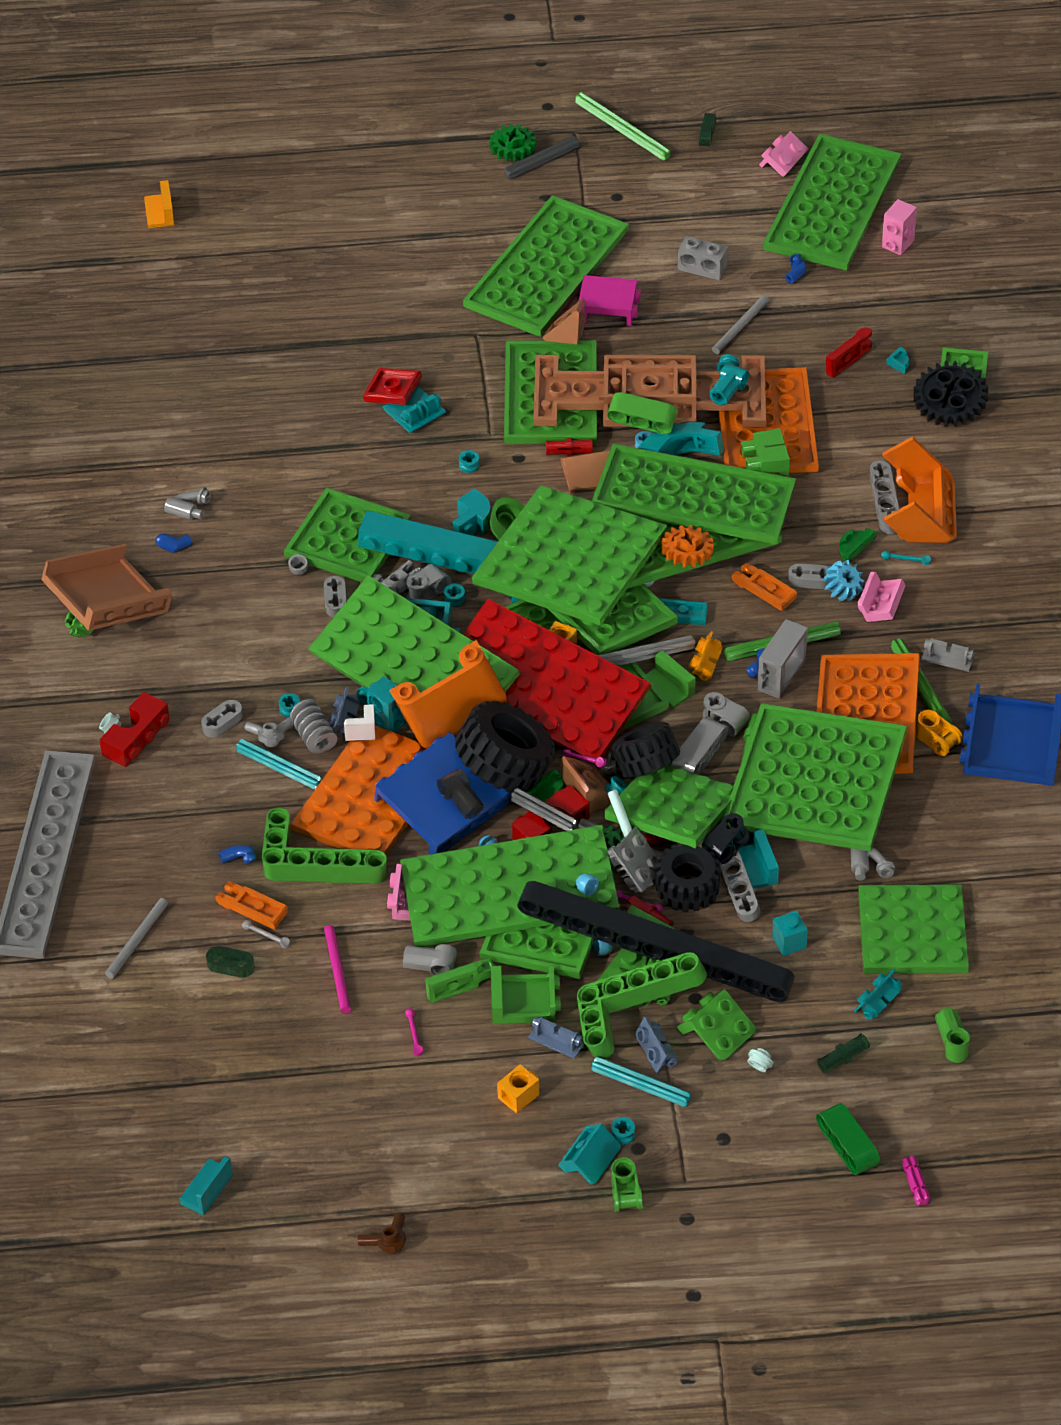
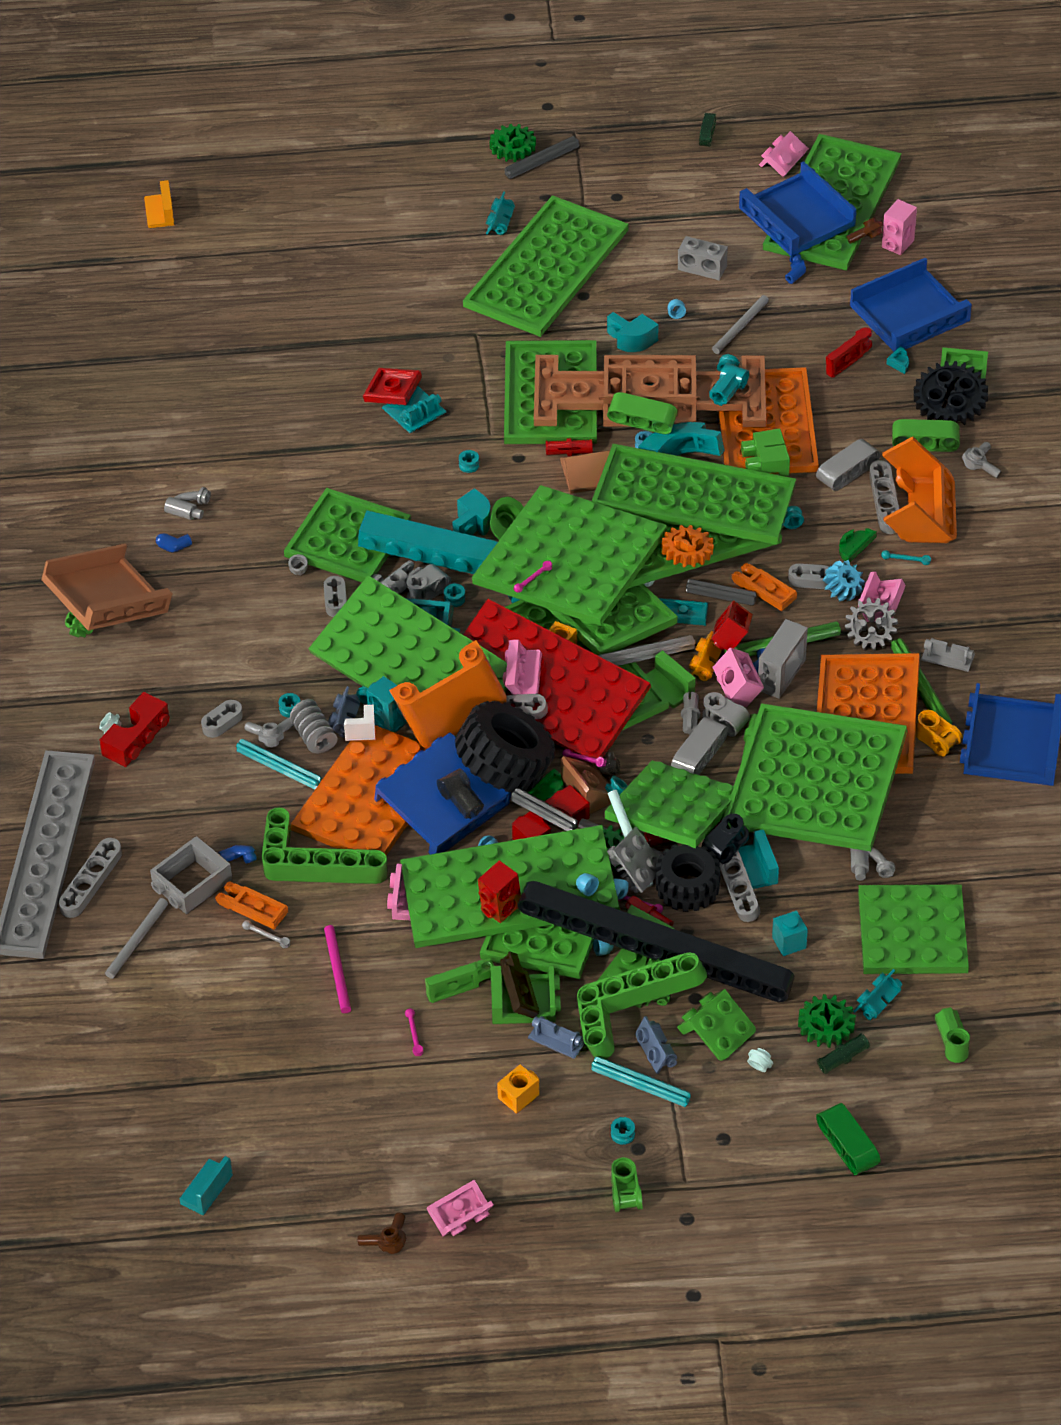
clear green beam [206,946,255,978] -> none
light grey piece [403,944,458,976] -> none
nougat slope [543,298,586,344] -> none
teal panel [558,1124,621,1185] -> none
axle [575,92,671,161] -> none
dark pink panel [579,275,641,326] -> none
black tyre [611,722,681,777] -> none
dark pink axle [902,1156,930,1206] -> none
none -> light grey beam [59,838,122,918]
none -> light grey window [150,836,232,914]
none -> bright pink bracket [426,1180,494,1236]
none -> red brick [478,860,521,924]
none -> teal hinge [485,191,515,235]
none -> dark brown hinge [500,951,540,1018]
none -> bright pink bracket [503,640,542,695]
none -> light grey beam [506,694,548,719]
none -> dark pink hinge [514,561,552,593]
none -> teal brick [607,312,659,352]
none -> medium azure hinge [614,879,629,900]
none -> medium azure hinge [667,299,686,319]
none -> light grey axle [681,692,700,736]
none -> dark grey axle [686,579,757,606]
none -> red brick [711,600,753,650]
none -> bright pink brick [713,647,764,708]
none -> blue panel [739,161,857,257]
none -> teal bush [784,506,804,529]
none -> green gear [798,994,856,1048]
none -> light grey beam [816,439,881,491]
none -> light grey gear [845,597,898,651]
none -> reddish brown piece [846,217,883,244]
none -> blue panel [850,257,972,352]
none -> bright green beam [892,419,960,452]
none -> light grey piece [962,442,1001,478]

